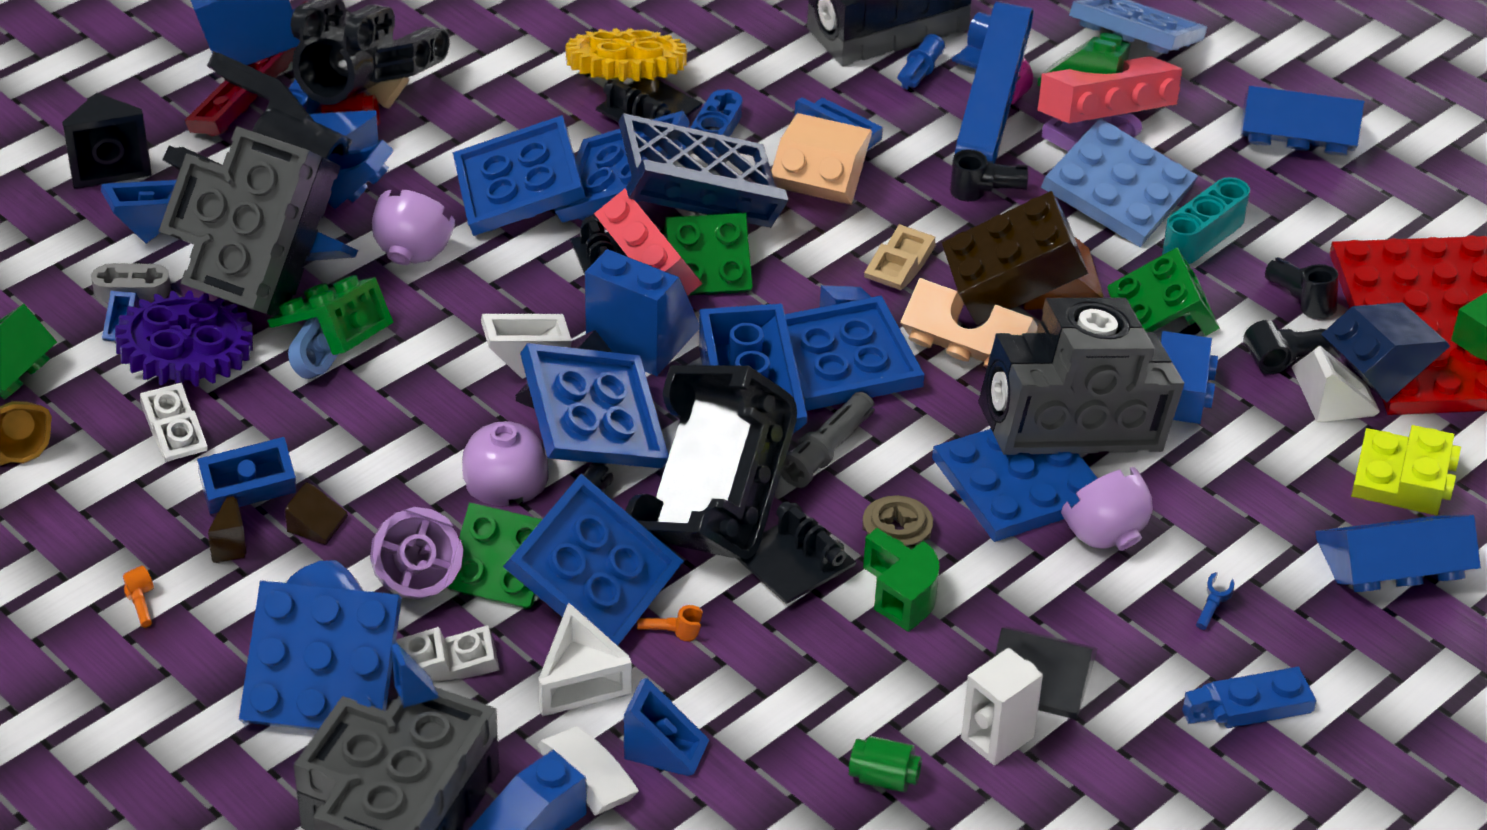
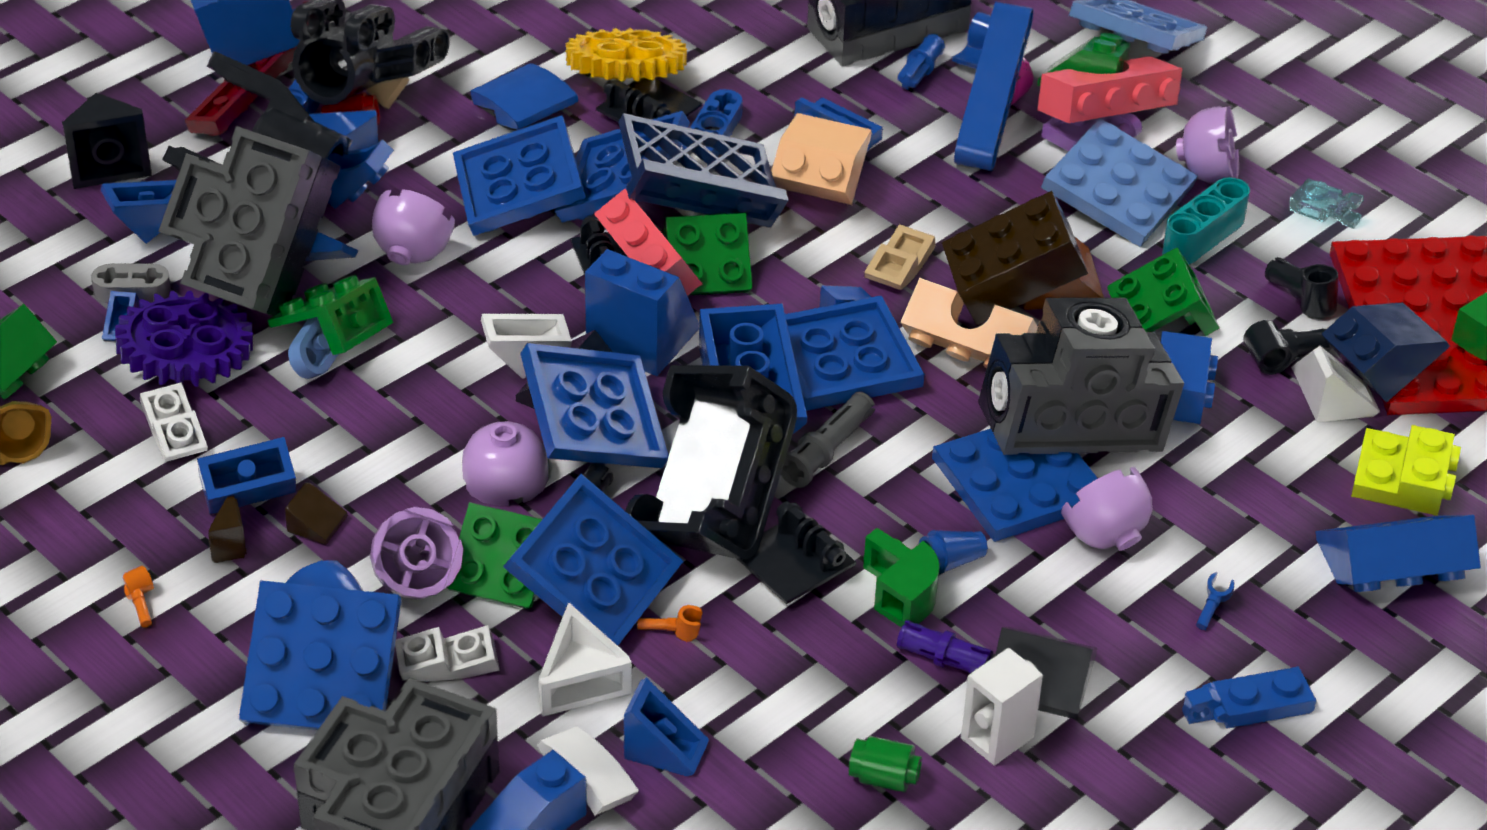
blue piece [391,643,439,707] -> none
dark tan gear [862,496,933,548] -> none
black pin [950,149,1028,202] -> none
blue slope [1240,86,1364,156] -> none
none -> blue slope [470,63,579,130]
none -> dark purple pin [897,620,993,673]
none -> blue cone [918,530,988,574]
none -> lavender cylinder [1176,106,1239,184]
none -> clear light blue plate [1289,178,1364,229]

